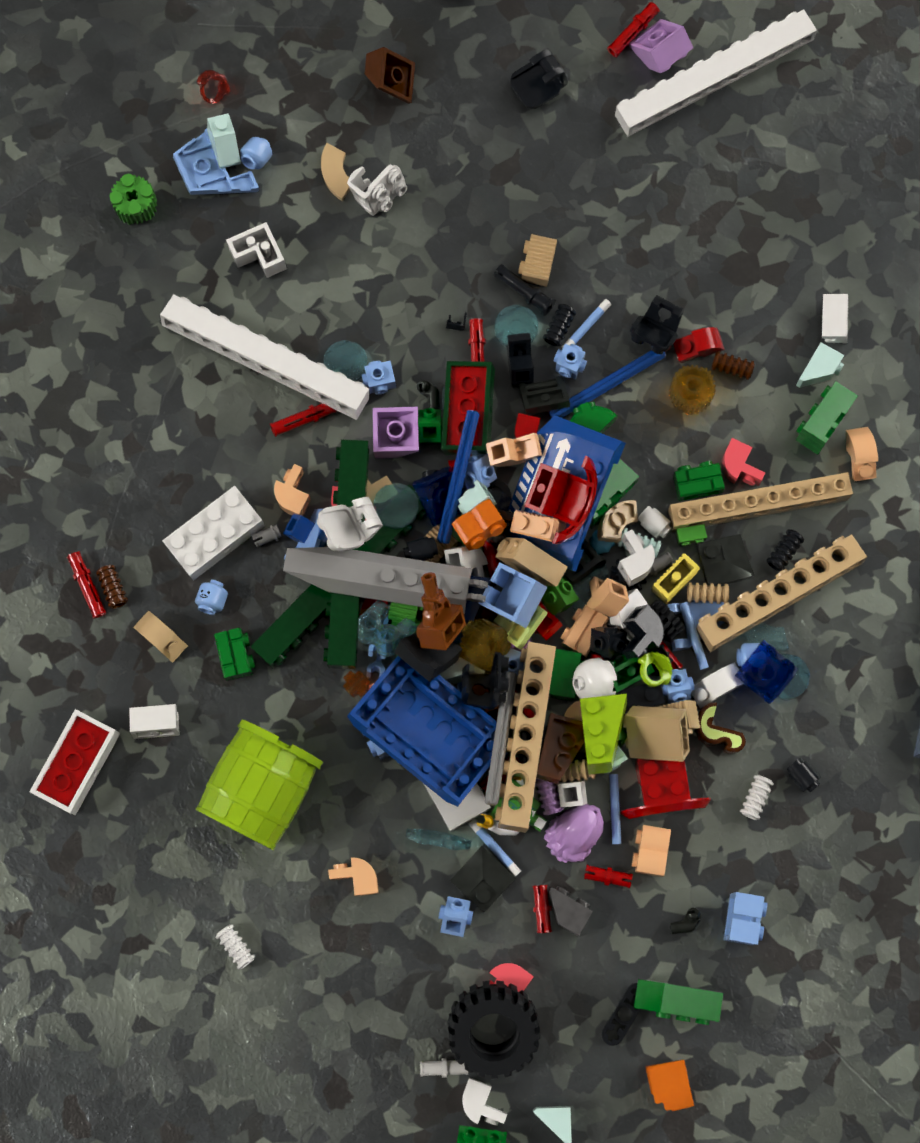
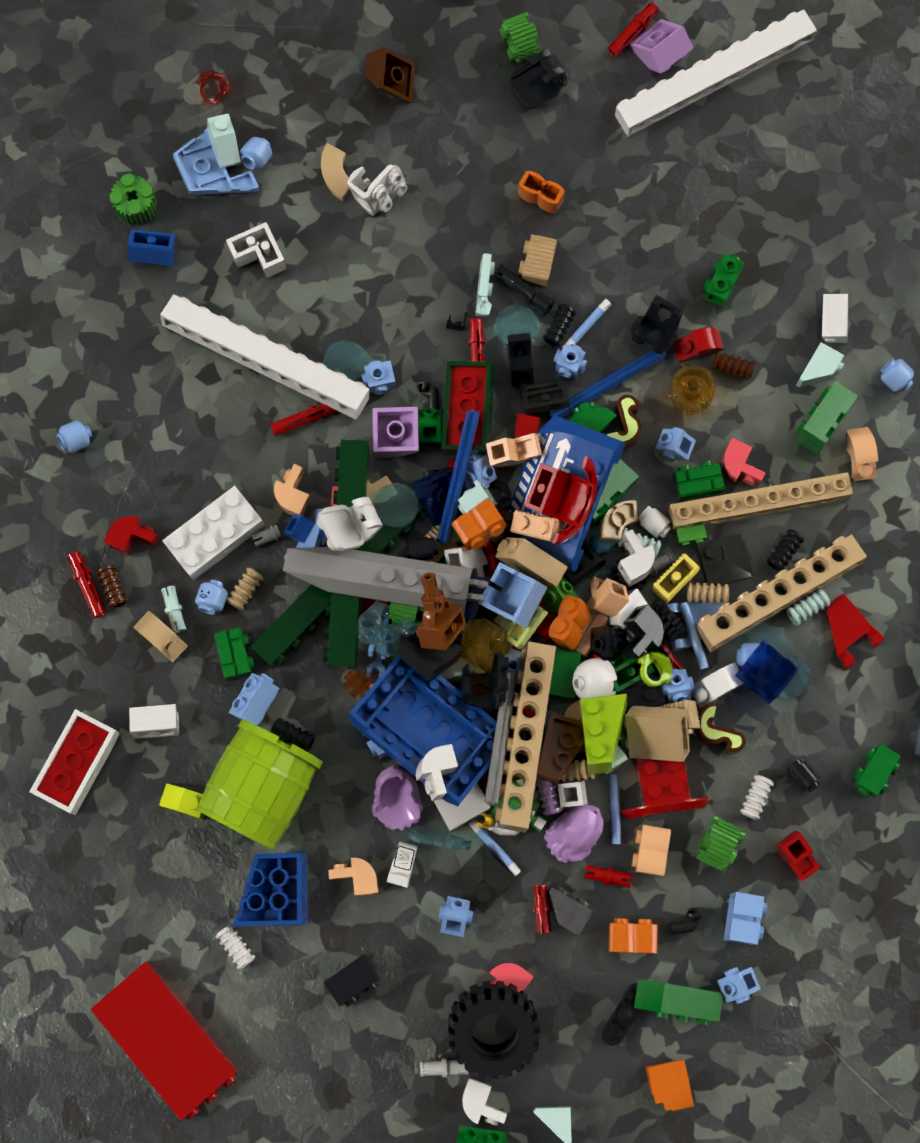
none -> light blue head [56,420,92,453]
none -> red brick [90,962,239,1121]
none -> red brick [104,516,159,555]
none -> blue brick [128,229,175,266]
none -> neon yellow slope [159,783,205,820]
none -> light aqua pin [161,586,186,633]
none -> tan piece [226,568,264,610]
none -> light blue brick [228,673,280,726]
none -> blue wedge [233,853,308,926]
none -> black piece [271,718,315,752]
none -> black brick [323,954,381,1007]
none -> lavender piece [372,765,423,831]
none -> white leg [387,841,418,888]
none -> white brick [416,744,458,801]
none -> light aqua hinge [475,253,495,317]
none -> bright green brick [499,12,542,63]
none -> orange brick [518,171,565,214]
none -> orange brick [549,595,591,651]
none -> animal [605,395,642,450]
none -> orange brick [608,918,658,953]
none -> light blue brick [655,427,696,461]
none -> bright green brick [696,816,745,871]
none -> green brick [703,254,745,308]
none -> light blue brick [717,967,761,1004]
none -> red brick [775,830,821,881]
none -> light aqua piece [787,588,830,625]
none -> red flag [826,593,884,669]
none -> green brick [853,744,901,798]
none -> light blue head [880,359,914,392]

